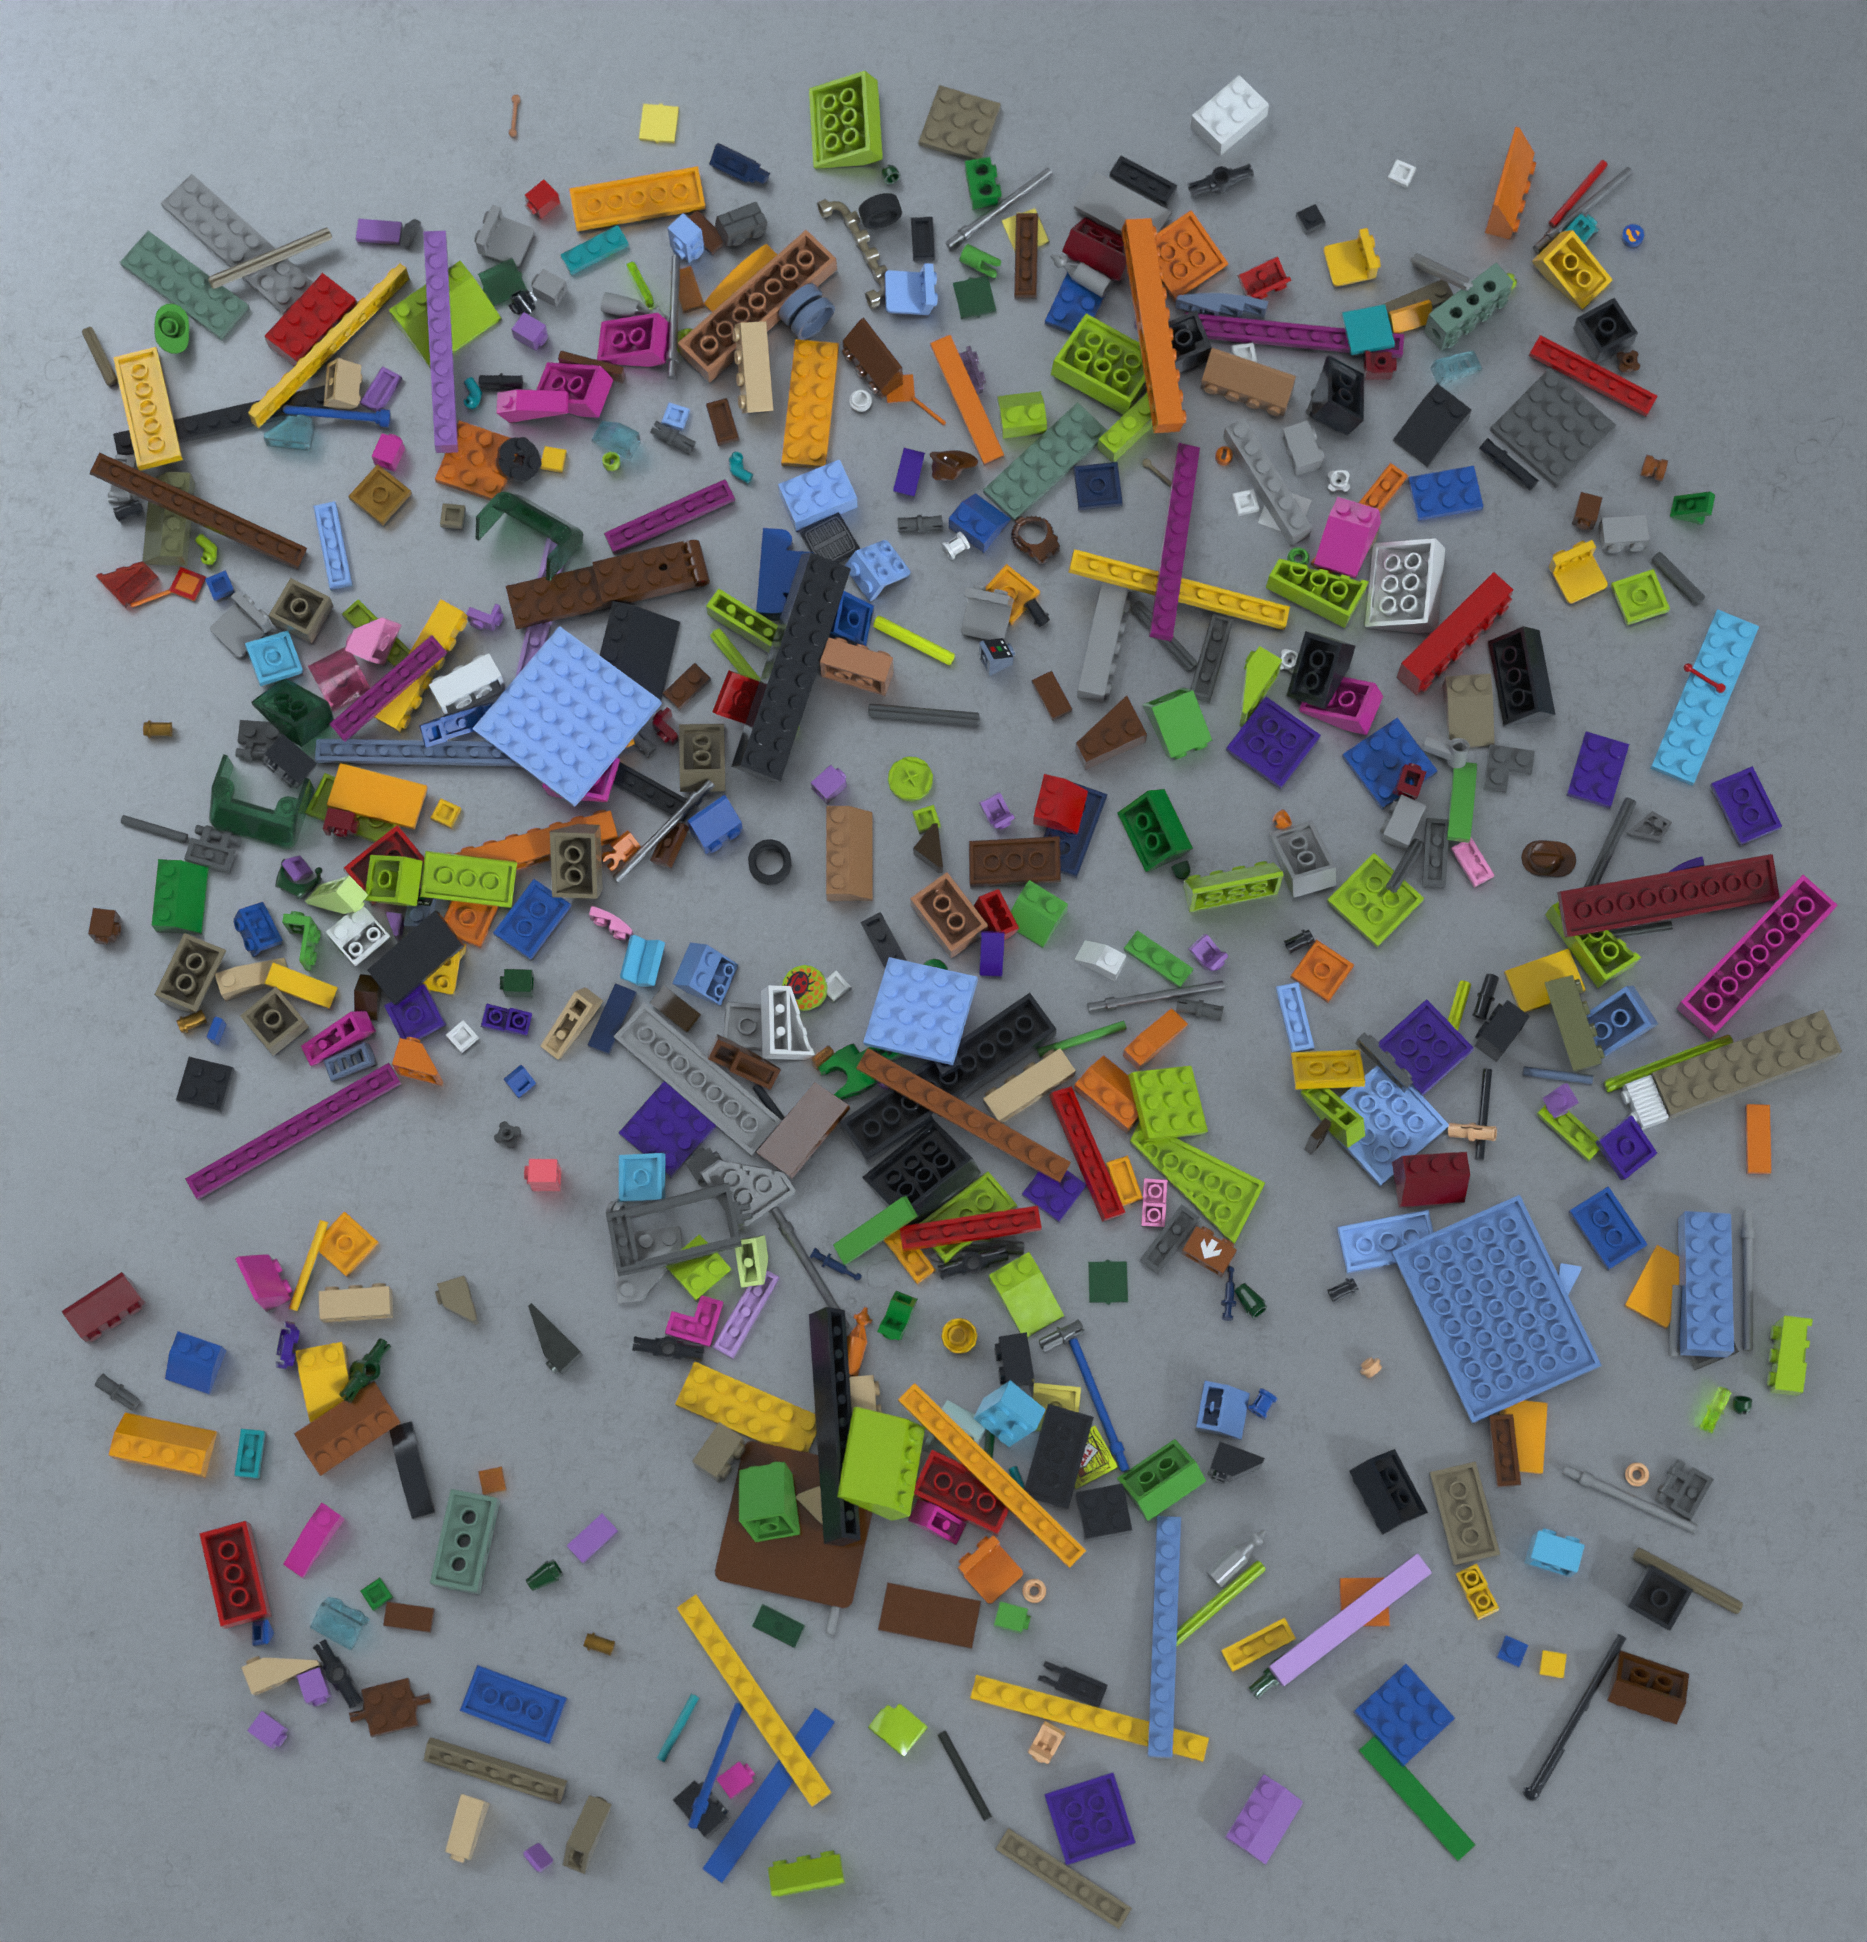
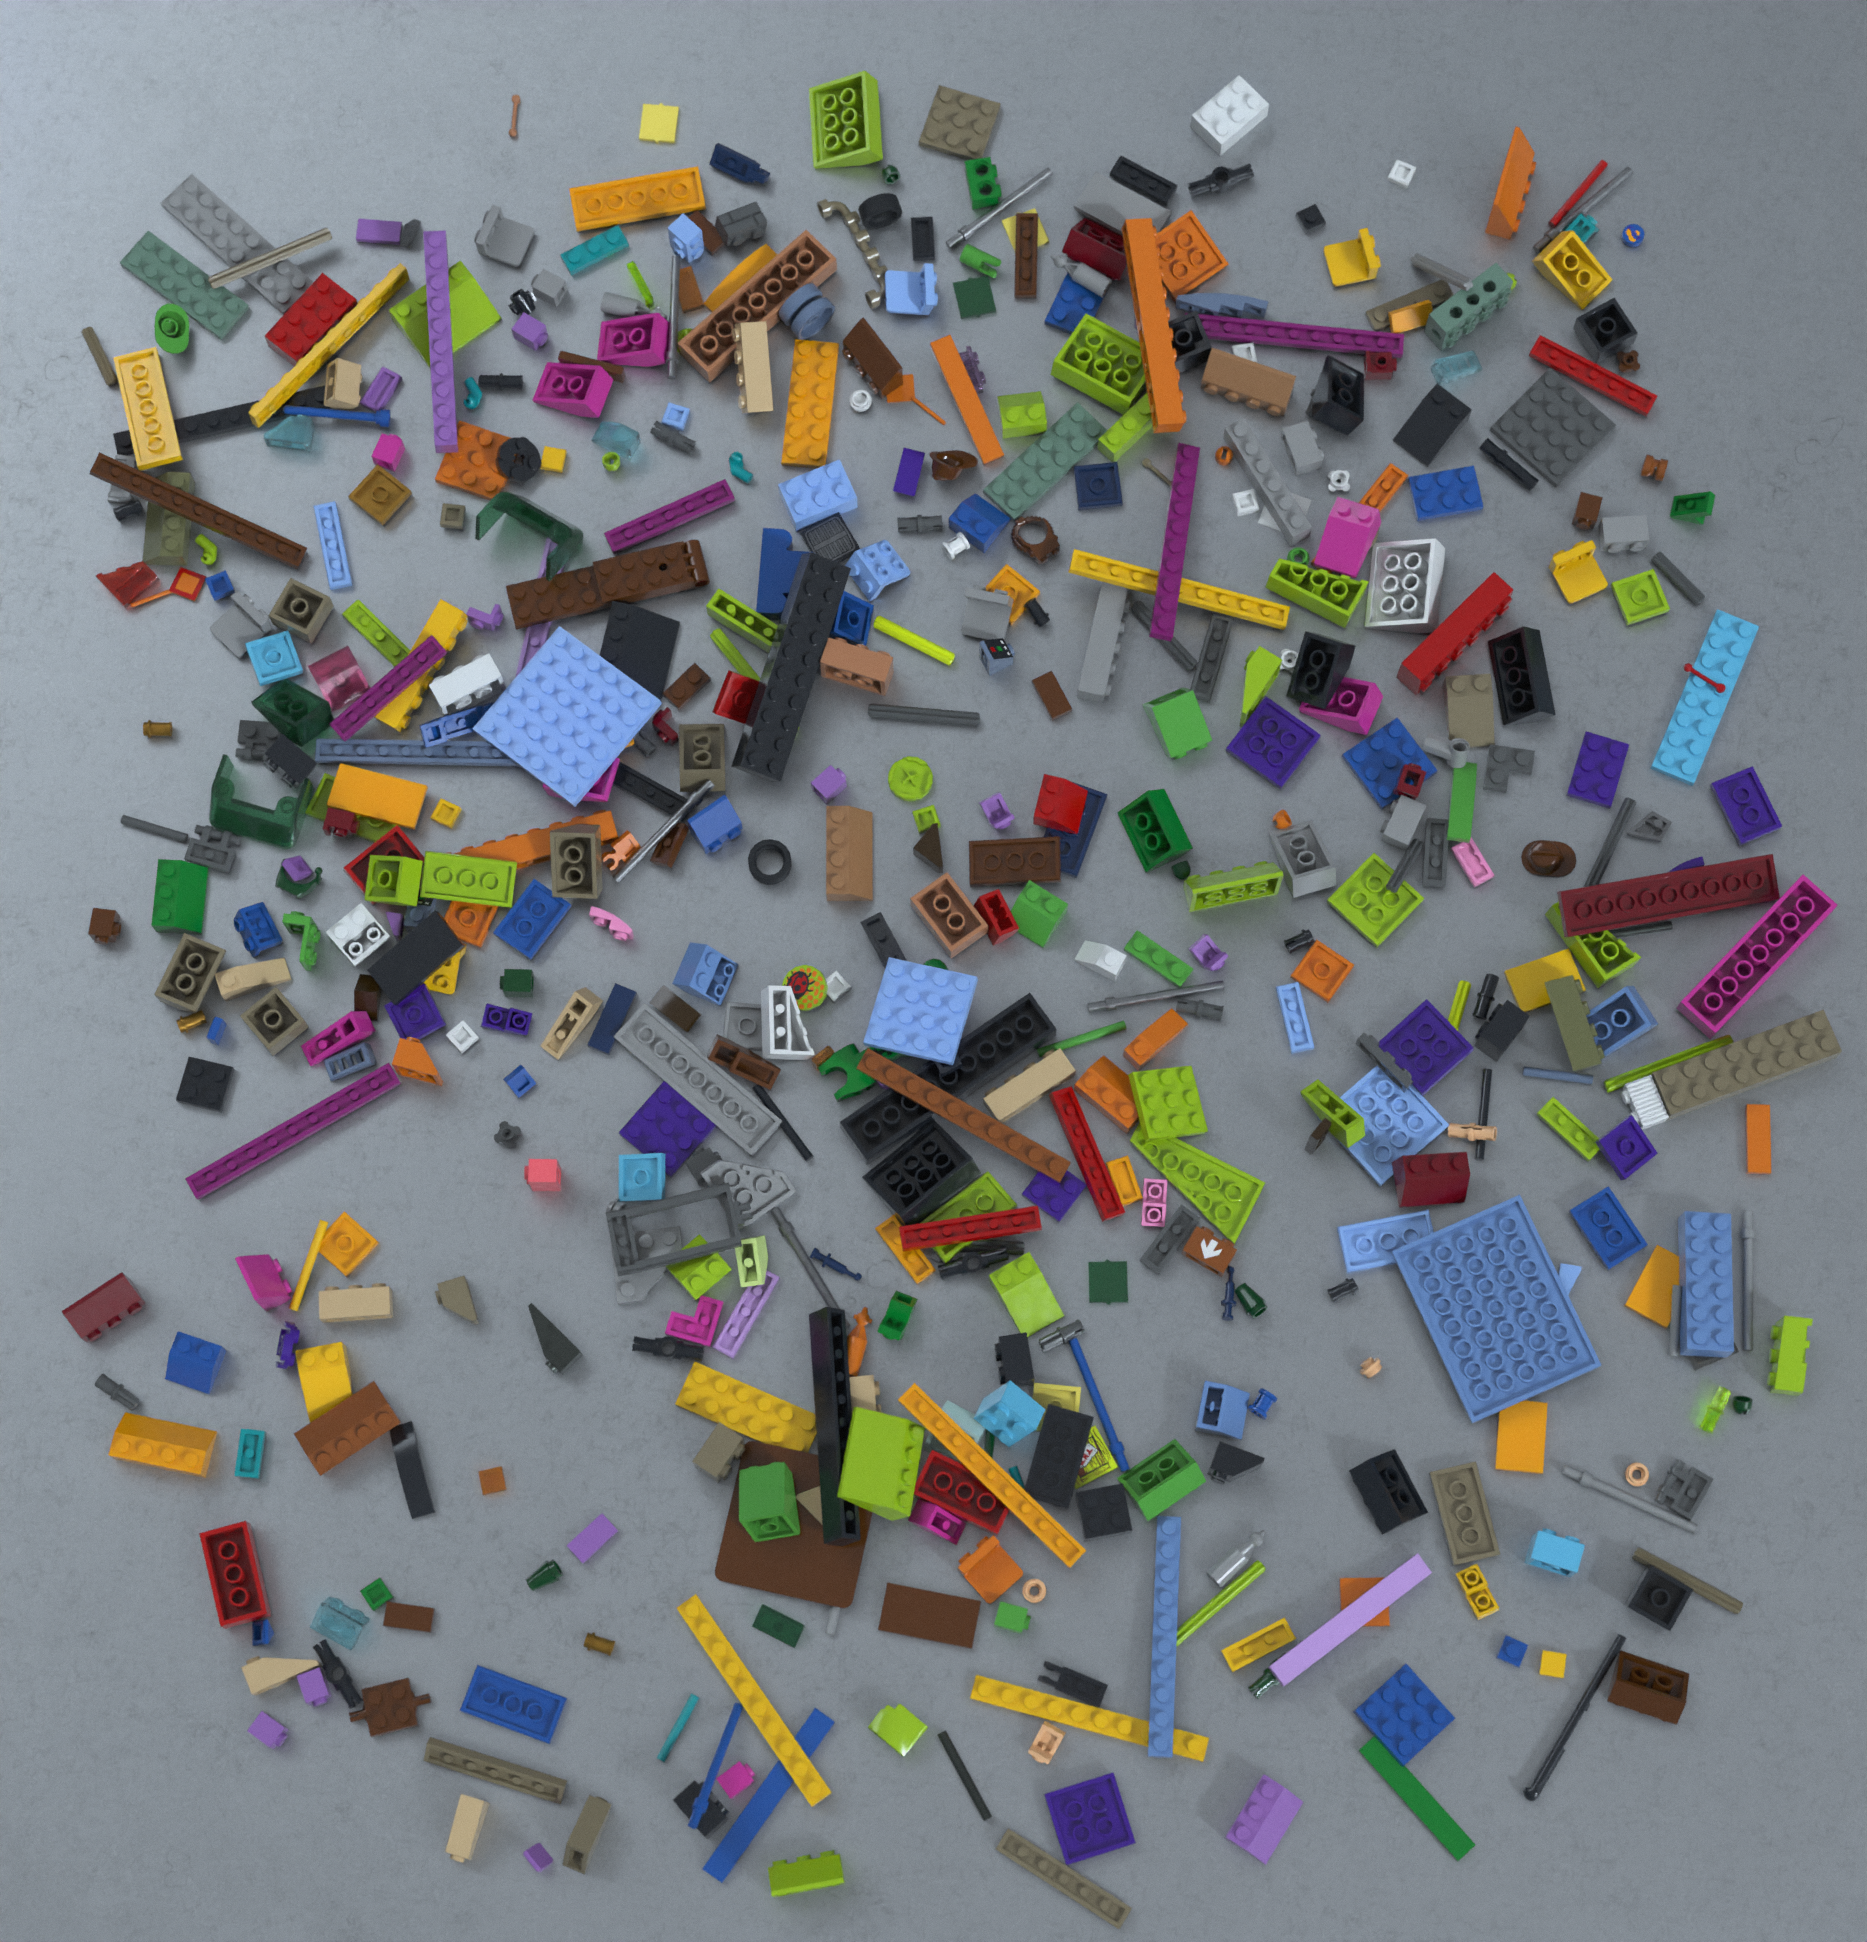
yellow tile [264,963,338,1010] -> none
dark pink slope [283,1502,345,1578] -> none
yellowish green slope [305,876,368,914] -> none
dark green pin [339,1338,391,1403] -> none
bright pink slope [345,617,401,666] -> none
sand green brick [430,1489,500,1595] -> none
clear green piece [478,258,527,306] -> none
dark pink slope [496,390,569,423] -> none
red brick [524,179,560,219] -> none
medium azure panel [620,935,665,987] -> none
reddish brown tile [706,398,739,446] -> none
tile [756,1082,851,1179] -> none
bright green tile [833,1196,918,1265] -> none
yellow hair [941,1318,978,1354] -> none
dark purple slope [979,931,1005,976] -> none
reddish brown wedge [1075,695,1147,770] -> none
red bracket [1237,256,1291,299] -> none
yellow tile [1291,1050,1365,1090] -> none
teal tile [1341,304,1395,355] -> none
reddish brown plate [1488,1414,1521,1488] -> none
medium lavender bracket [1542,1083,1579,1118] -> none

